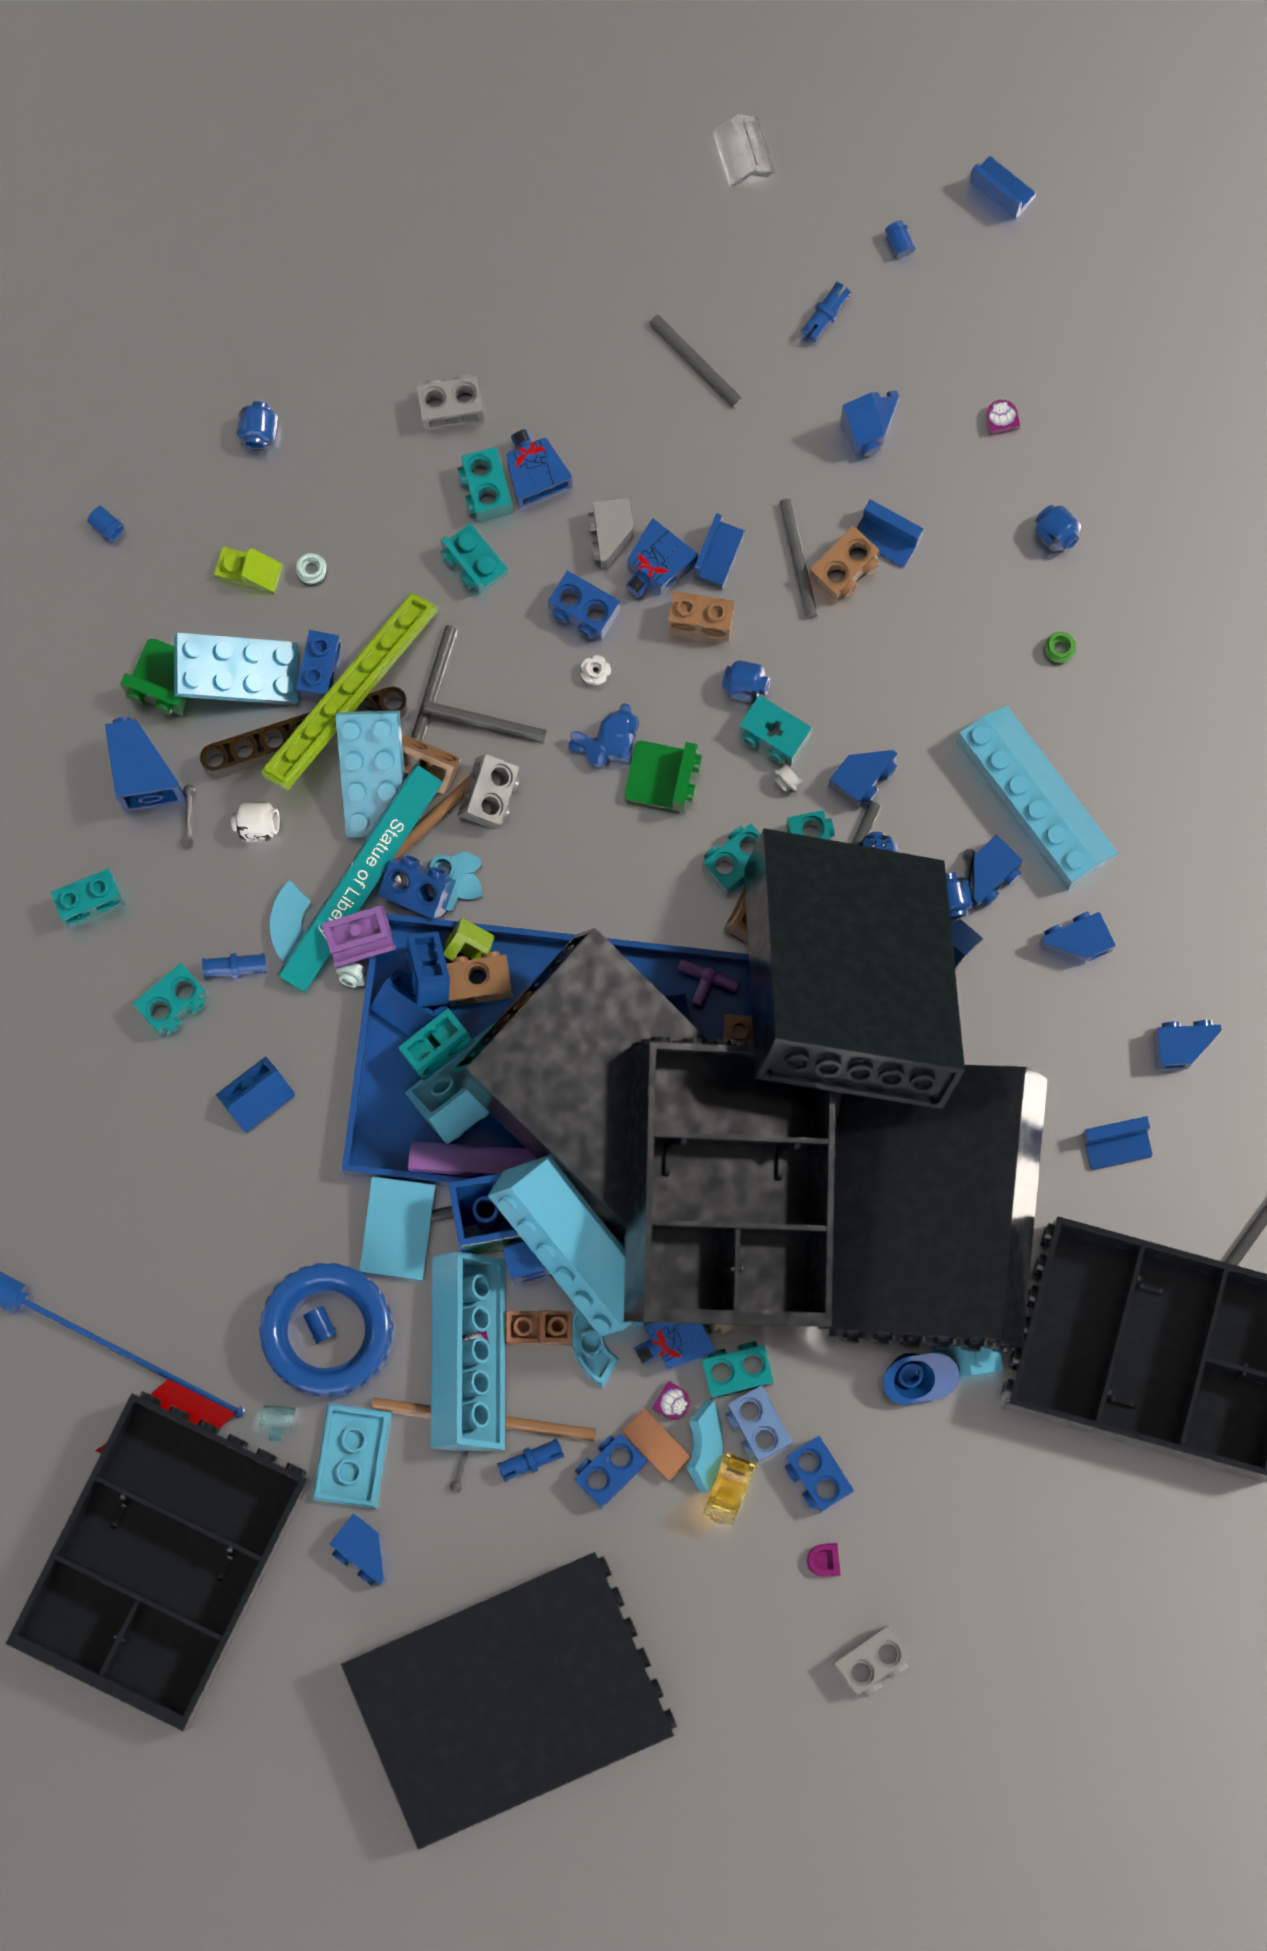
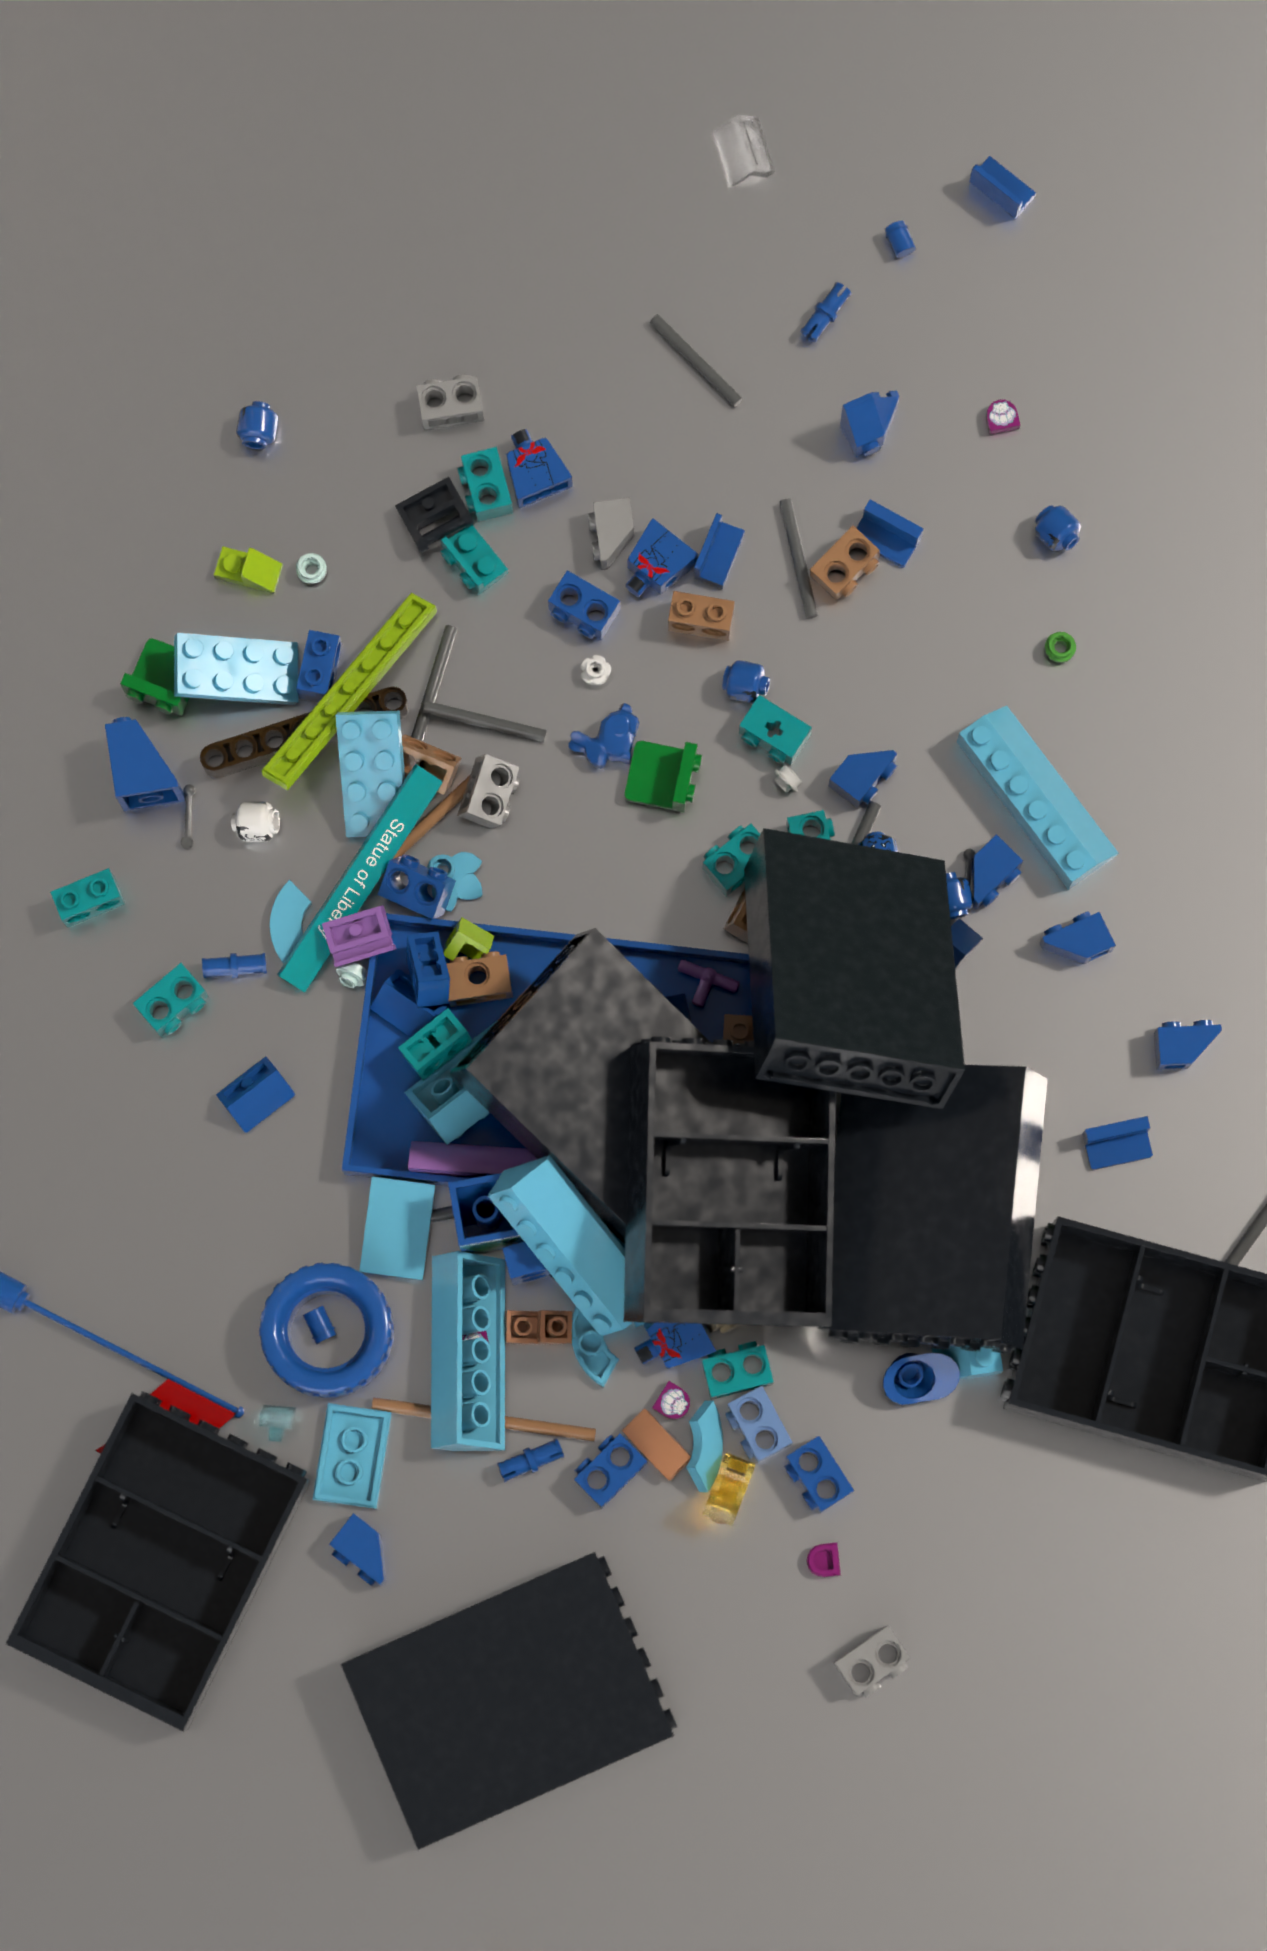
blue piece [87,506,125,542] -> none
dark grey hinge [450,1451,468,1493] -> none
none -> black plate [395,476,475,553]

